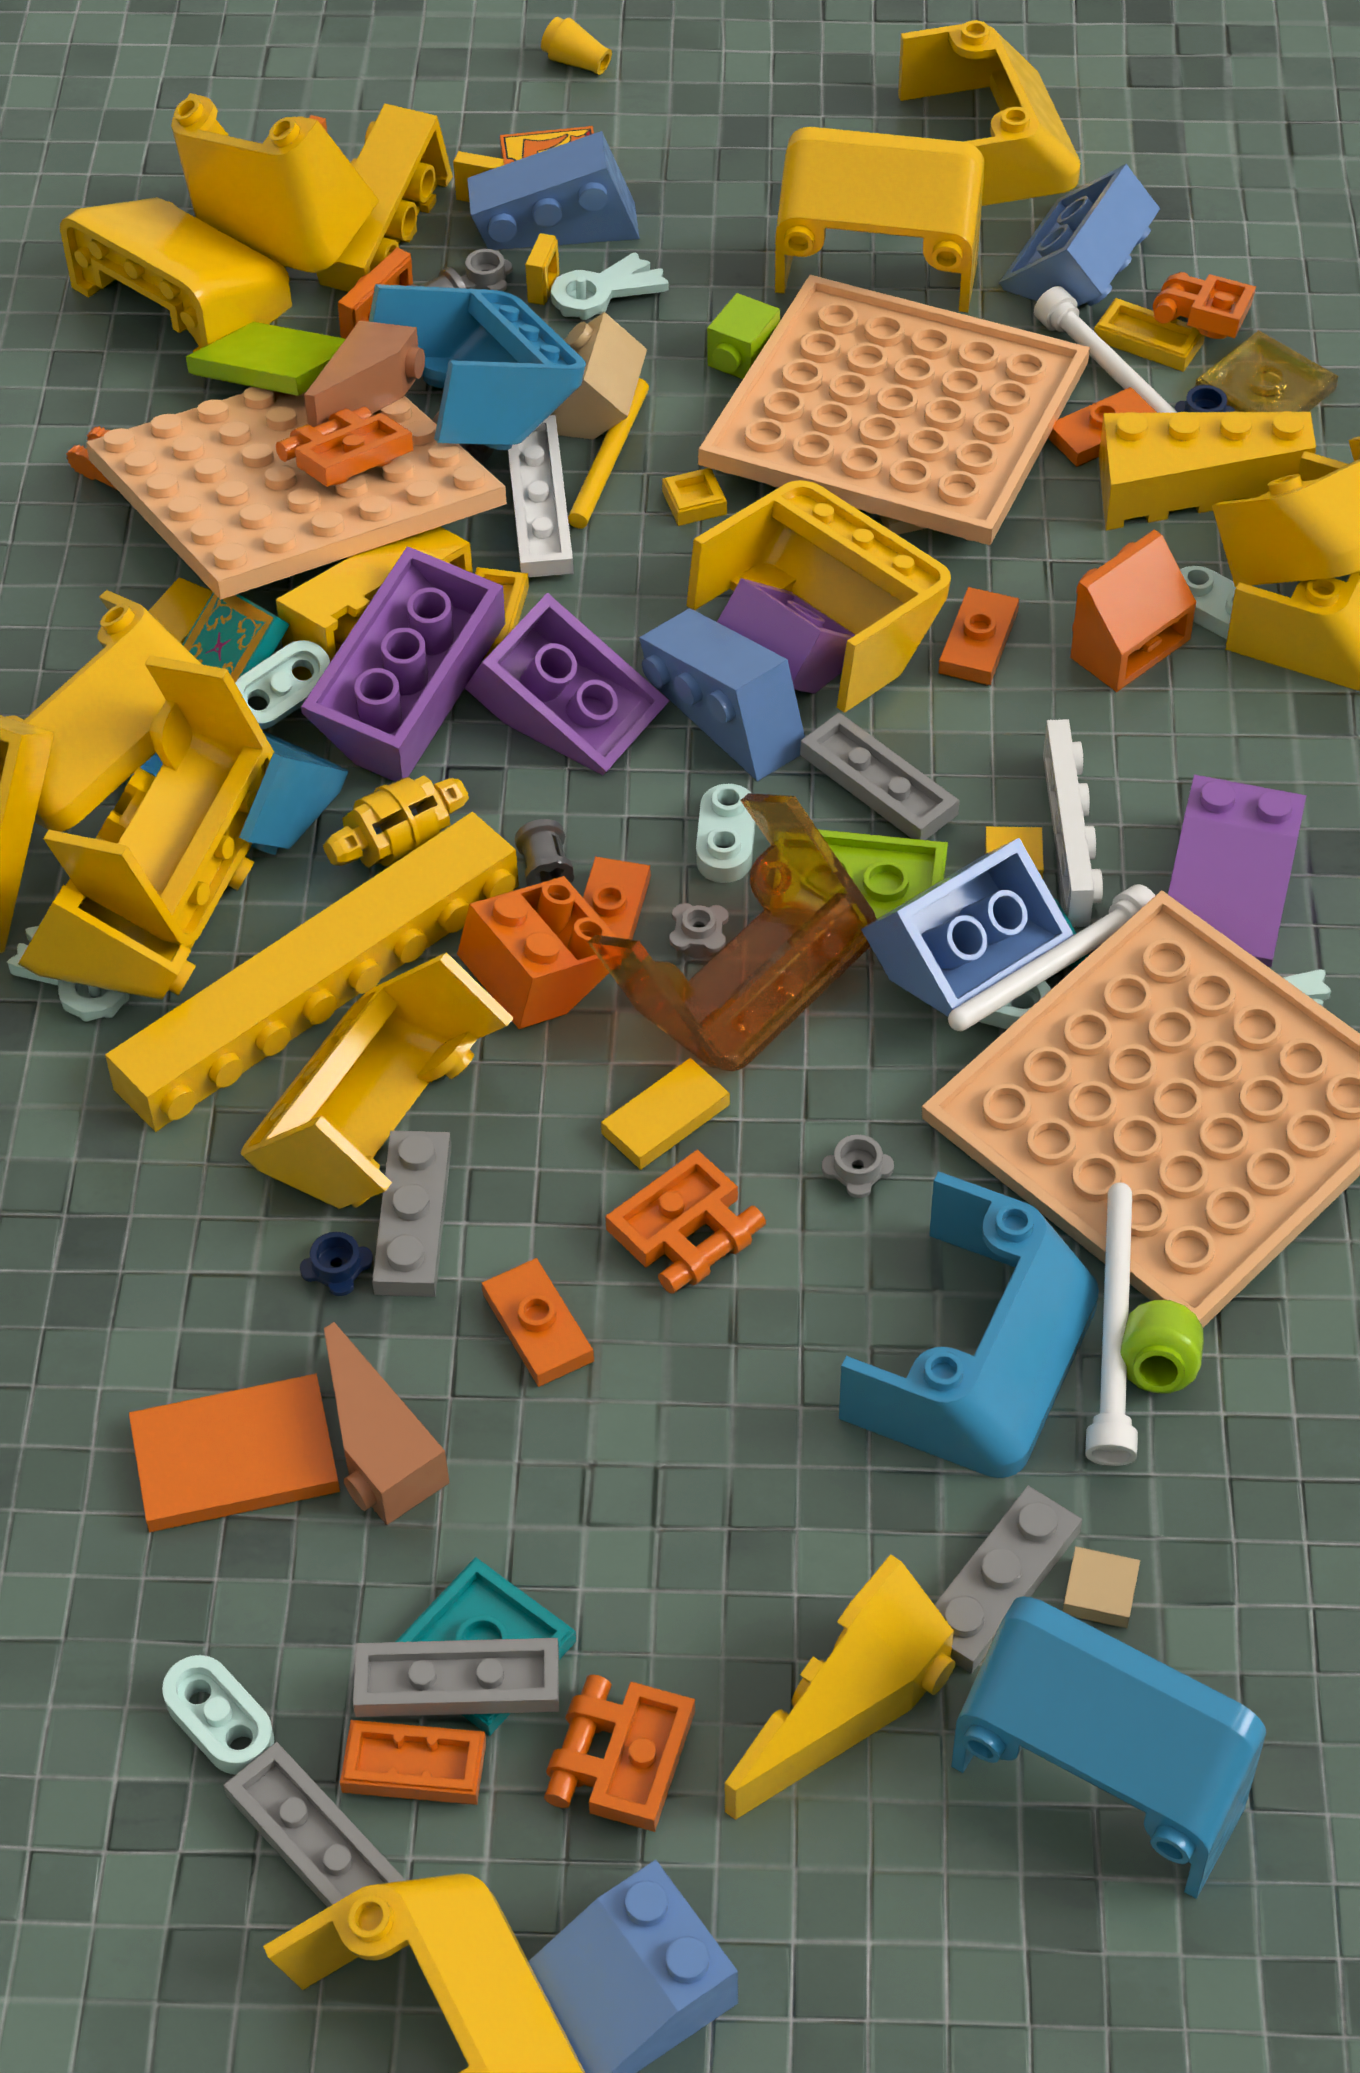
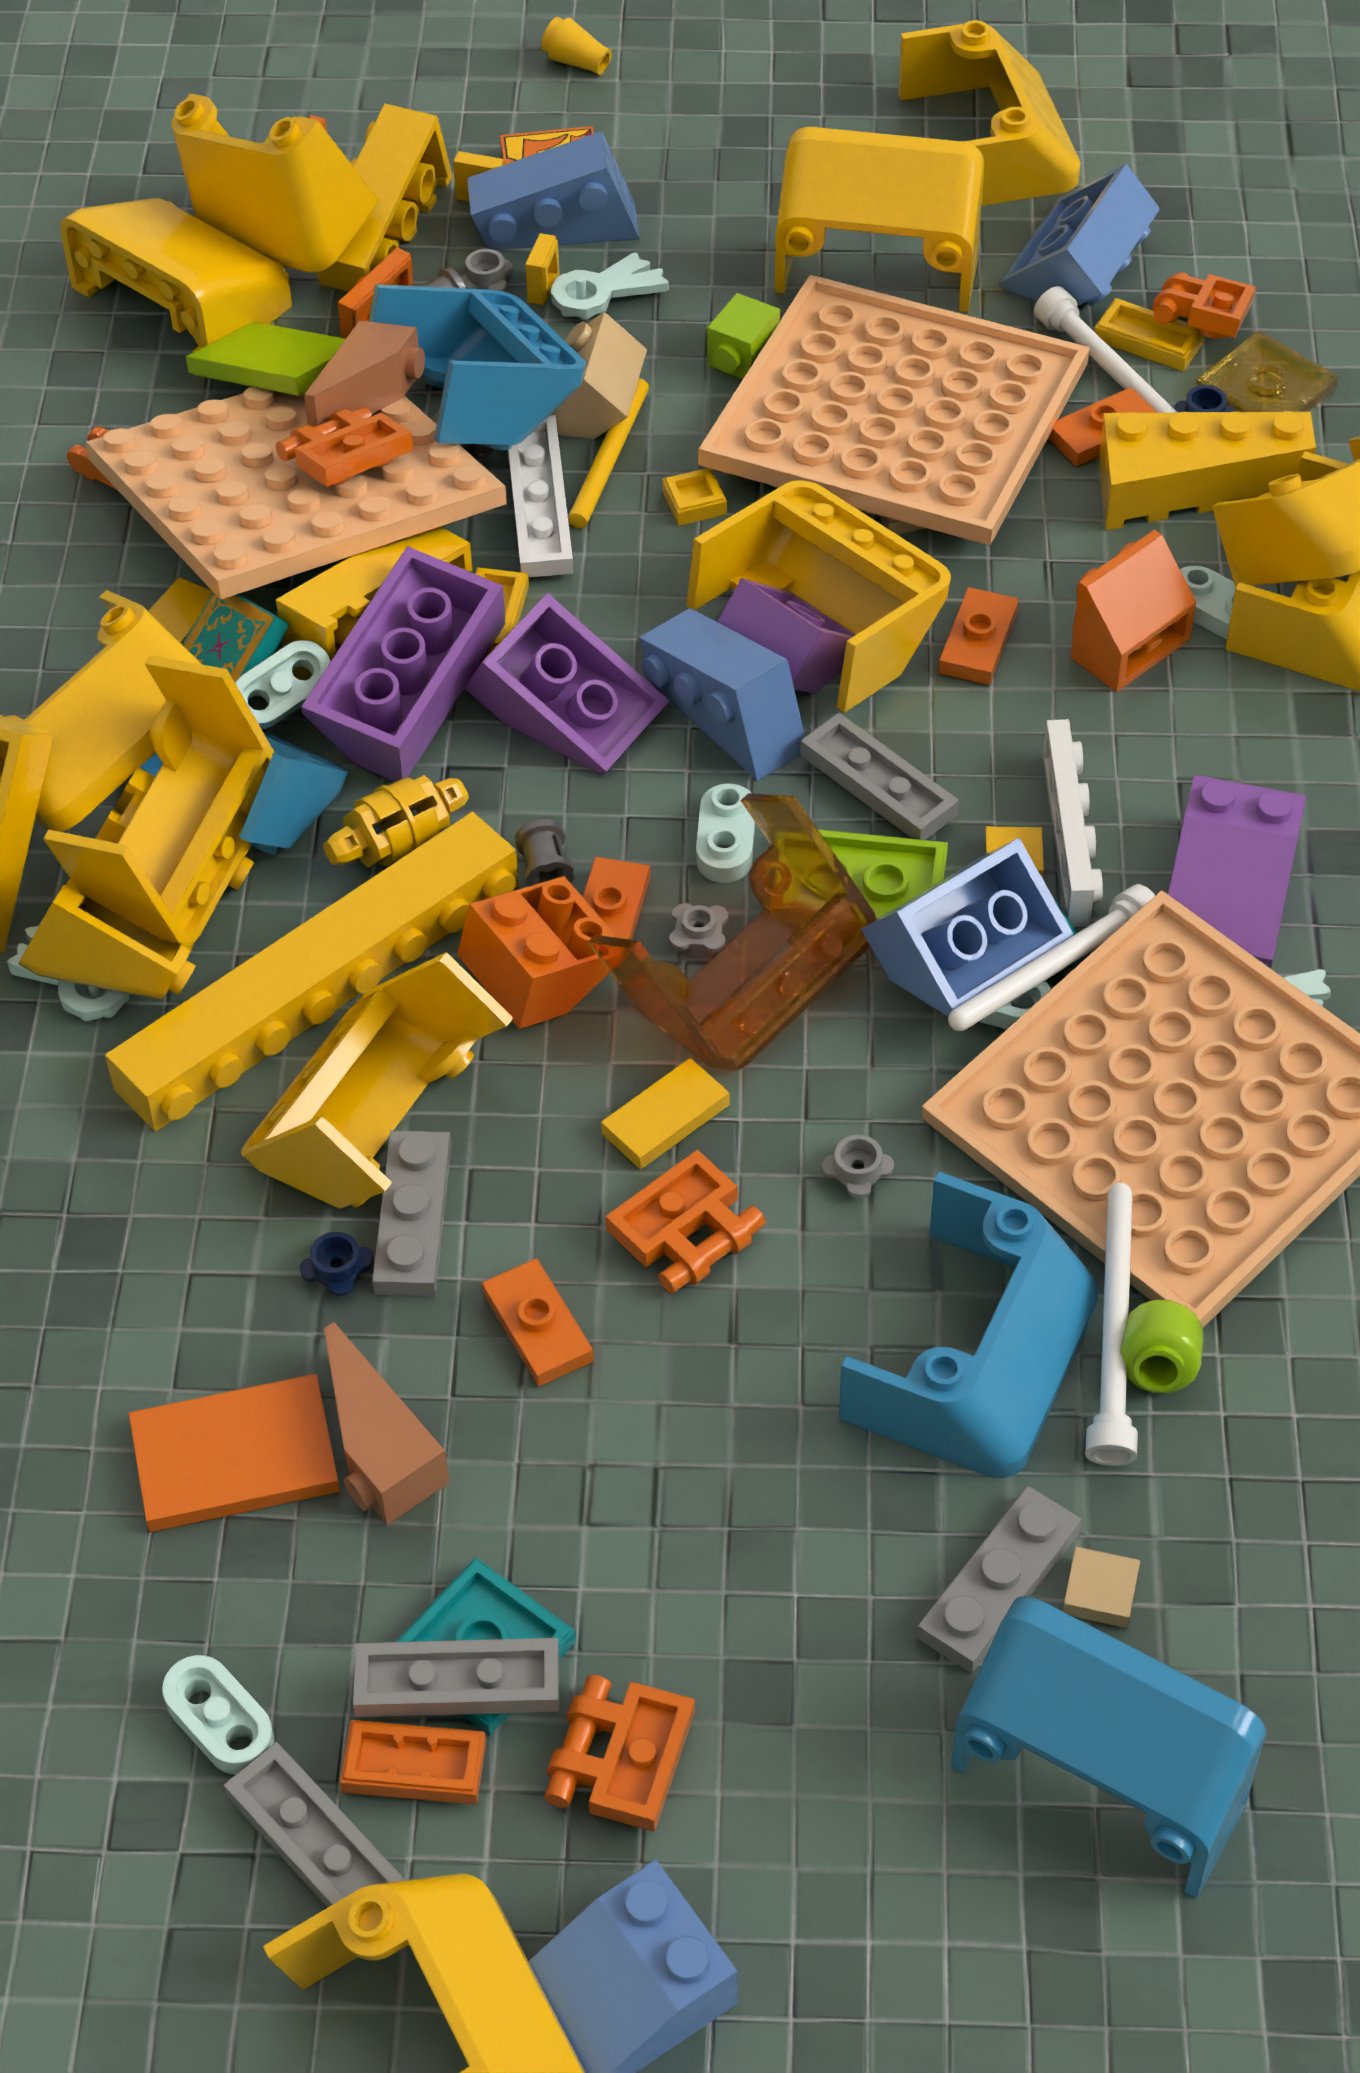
yellow wedge [724,1554,955,1820] -> none

